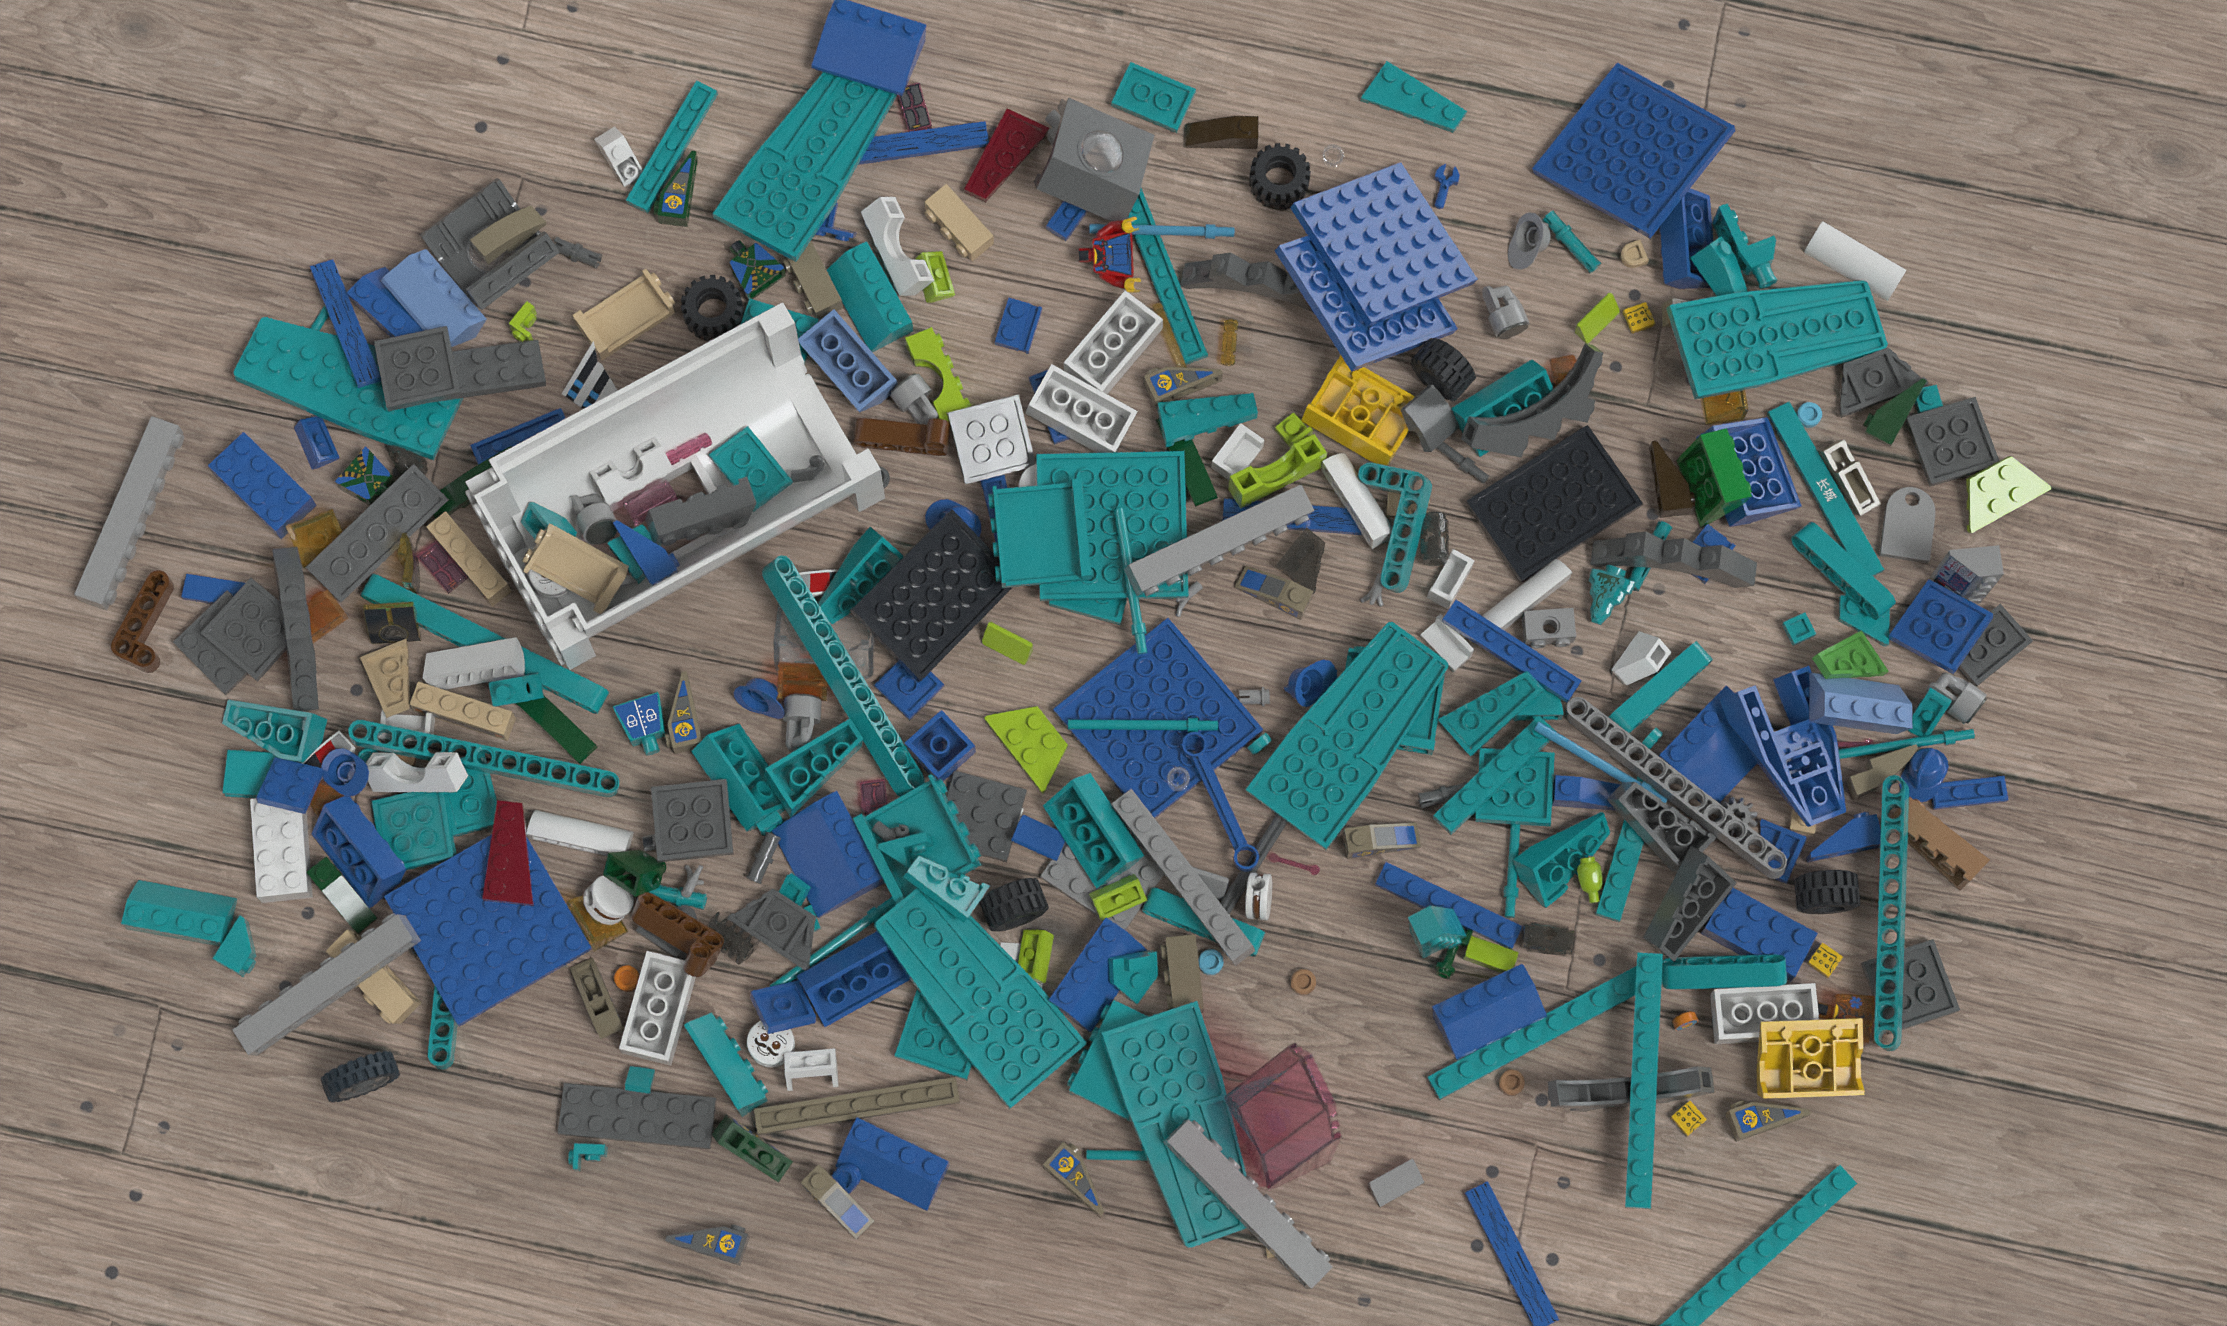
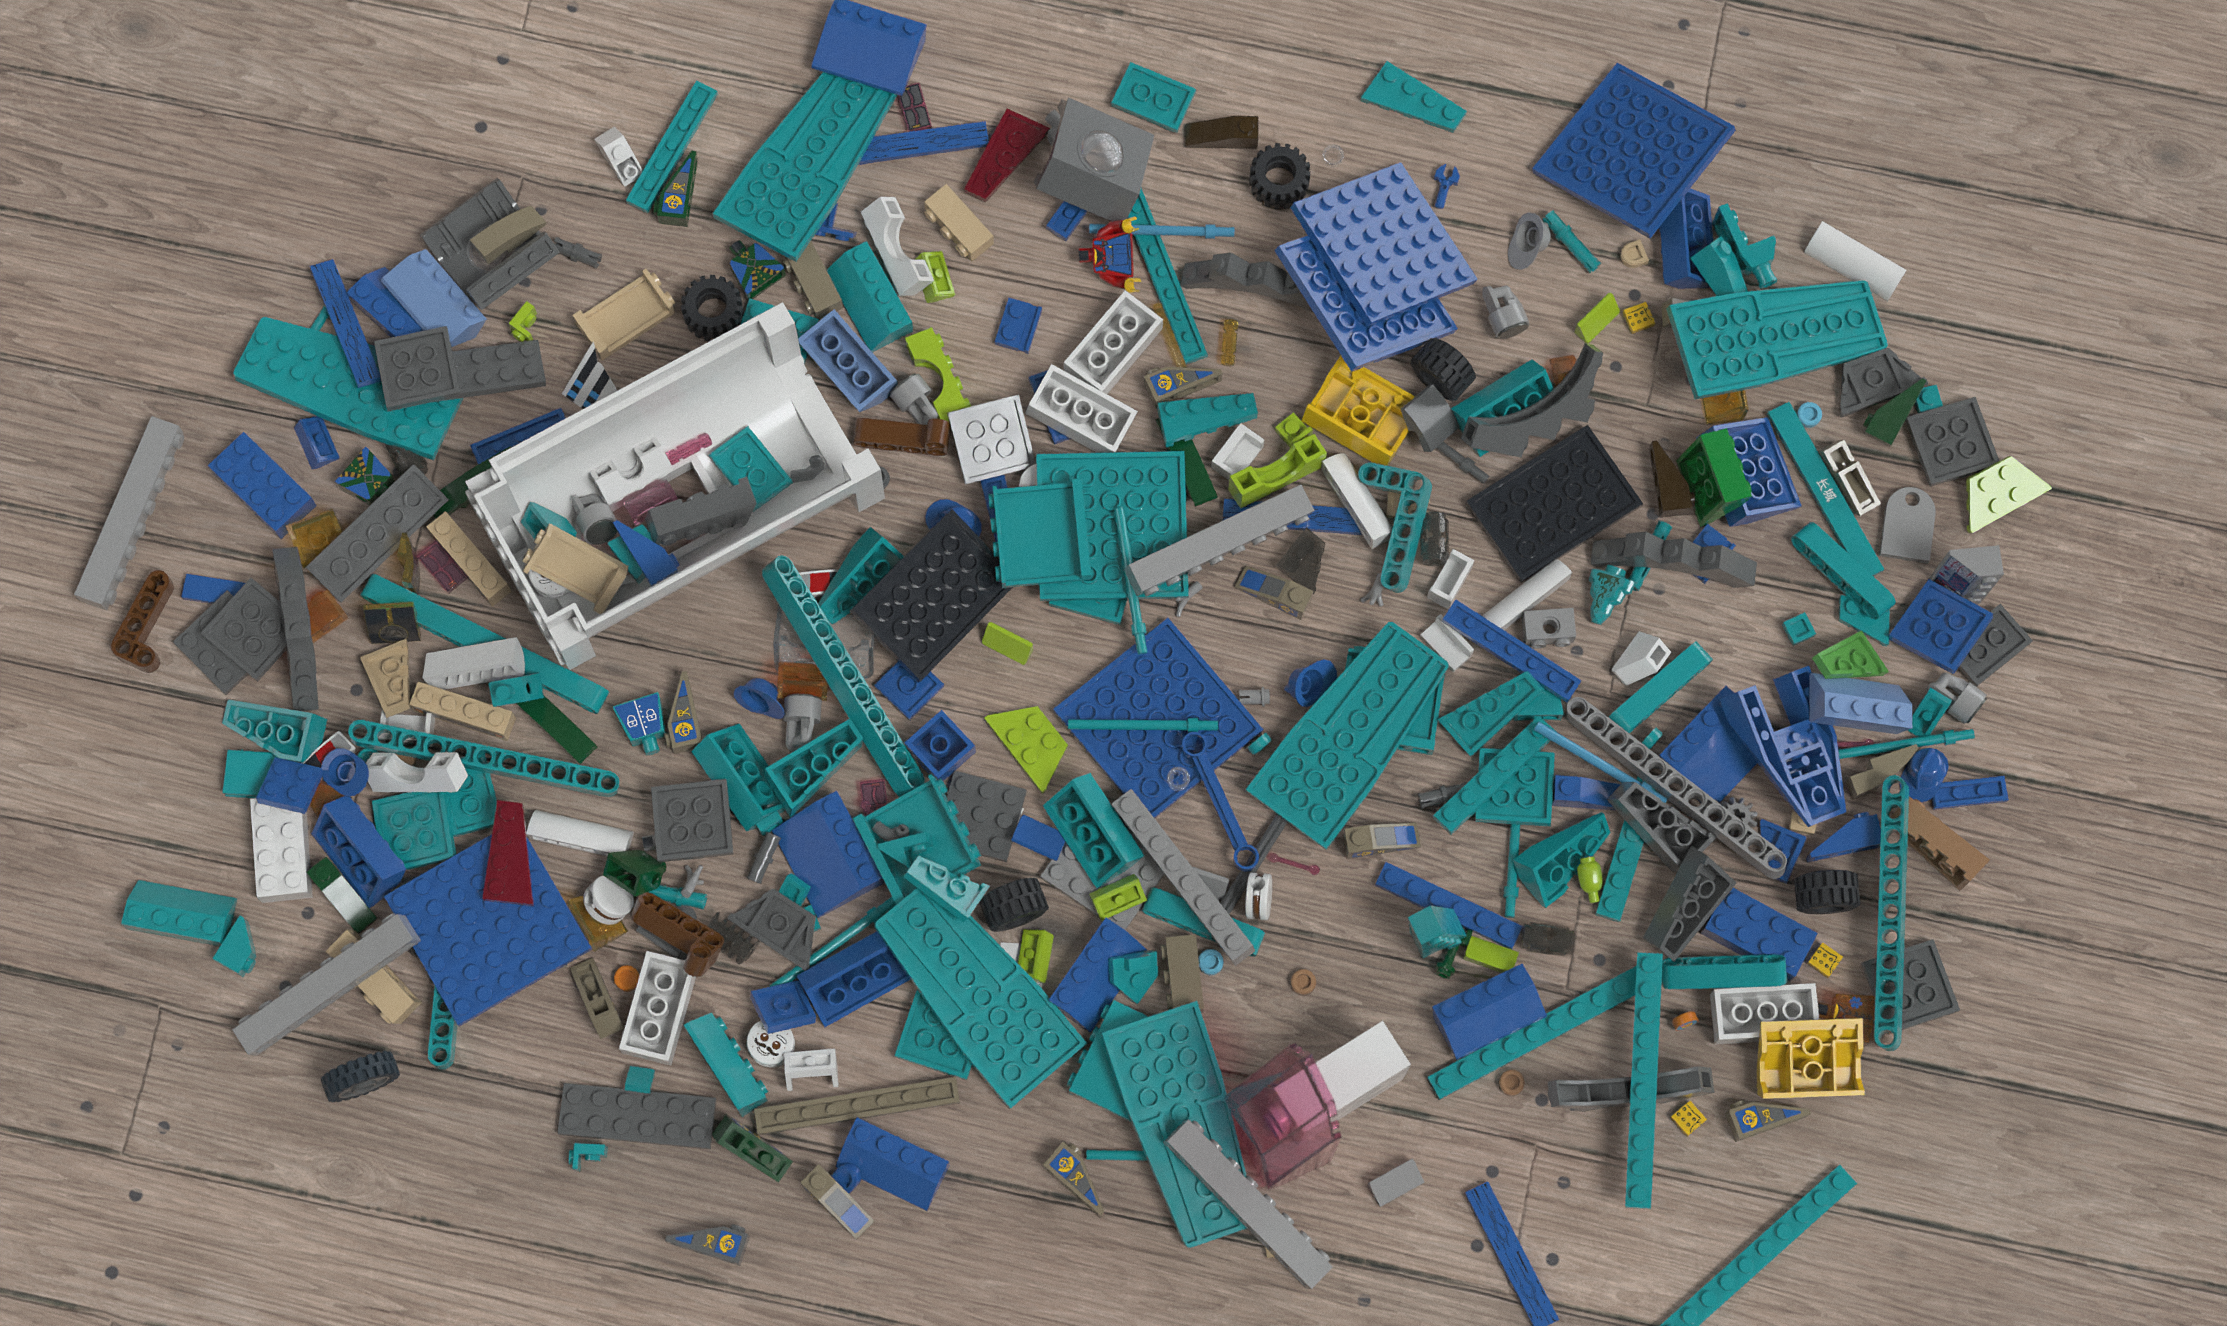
none -> white brick [1268,1021,1411,1144]

